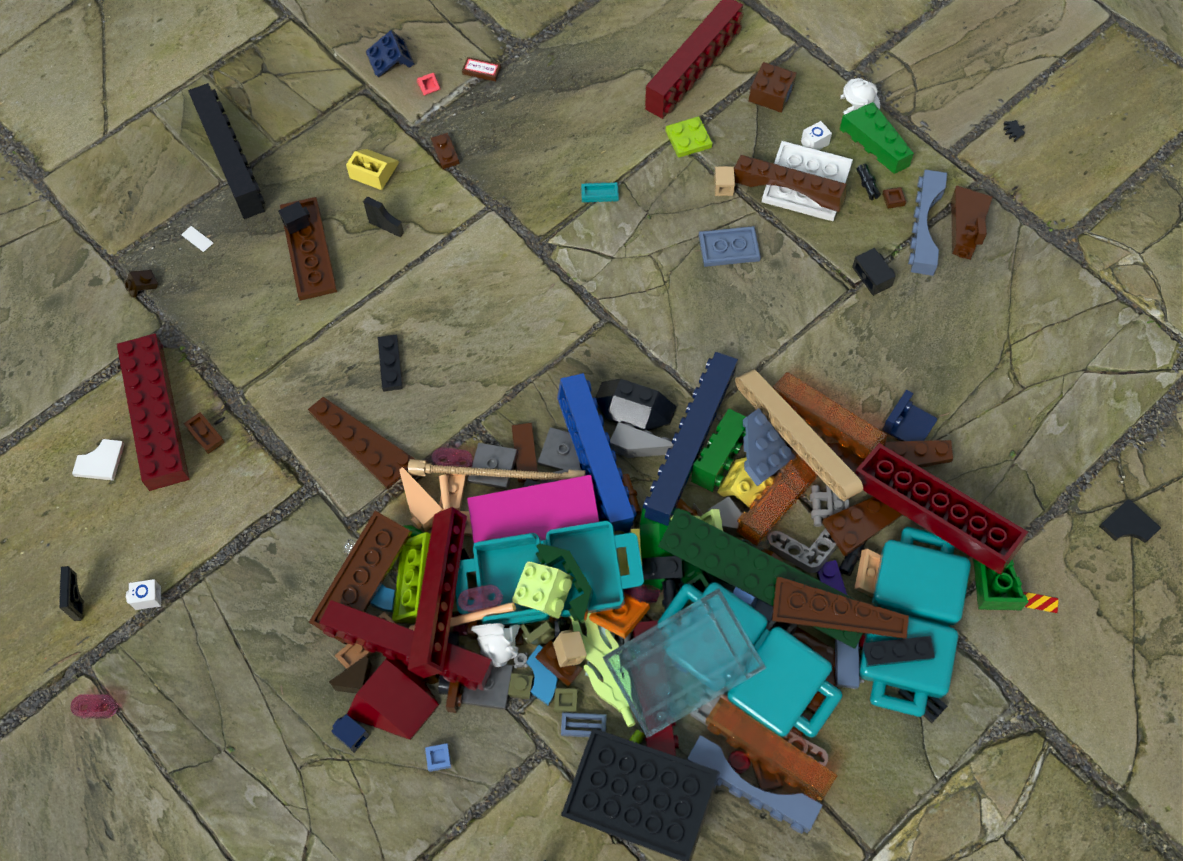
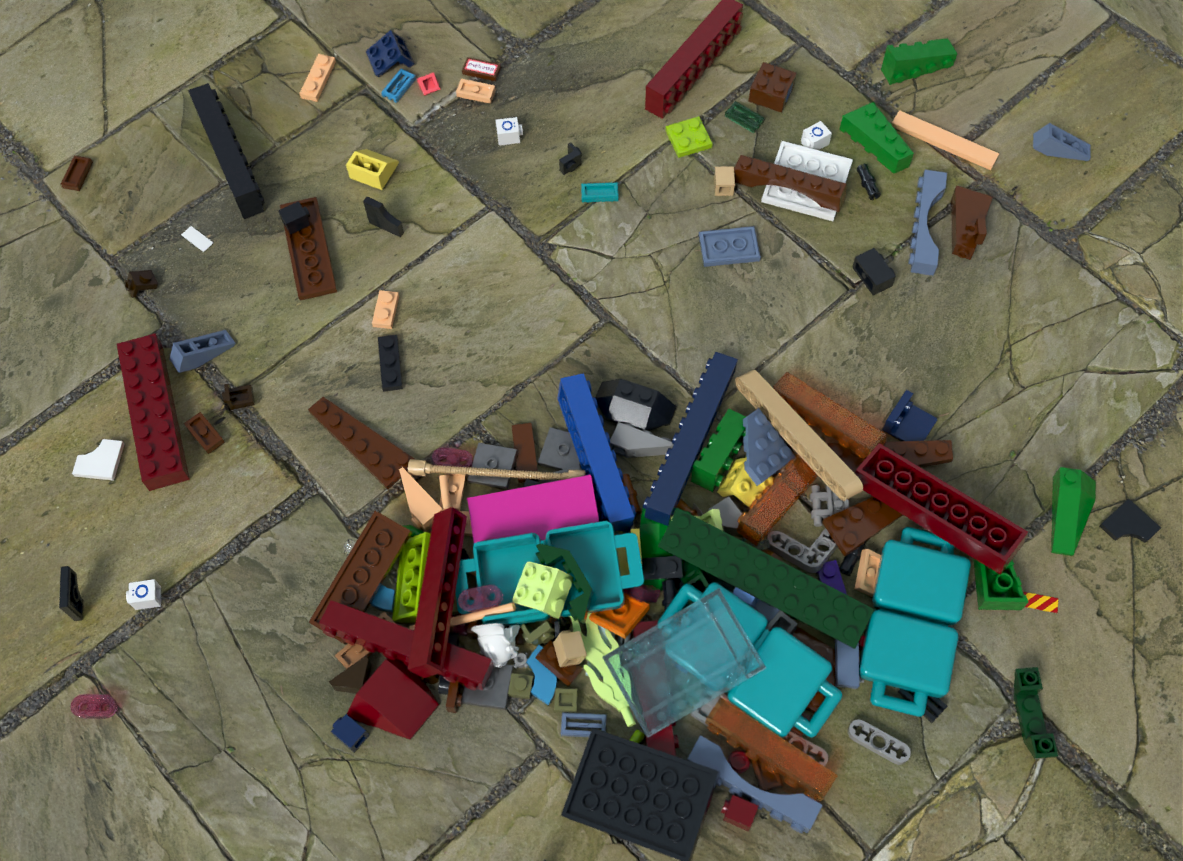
medium blue plate [425,744,451,772] -> none
reddish brown plate [431,133,460,170] -> none
reddish brown wing [771,577,909,639] -> none
white helmet [840,78,880,115] -> none
black plate [863,636,935,667] -> none
reddish brown tile [882,187,906,209] -> none
black piece [1003,120,1025,142] -> none
none -> reddish brown tile [60,155,93,191]
none -> sand blue slope [169,330,235,373]
none -> dark brown bracket [222,384,255,410]
none -> light nougat plate [299,54,336,102]
none -> light nougat plate [372,290,399,329]
none -> dark azure tile [381,69,416,103]
none -> light nougat plate [456,79,495,104]
none -> white brick [496,117,523,145]
none -> black bracket [559,143,582,175]
none -> dark red brick [721,795,758,832]
none -> clear green tile [725,101,765,133]
none -> light grey beam [848,720,911,765]
none -> green wedge [881,38,957,85]
none -> light nougat tile [891,110,999,170]
none -> dark green slope [1014,667,1058,759]
none -> sand blue slope [1033,123,1091,161]
none -> green wedge [1051,467,1096,556]

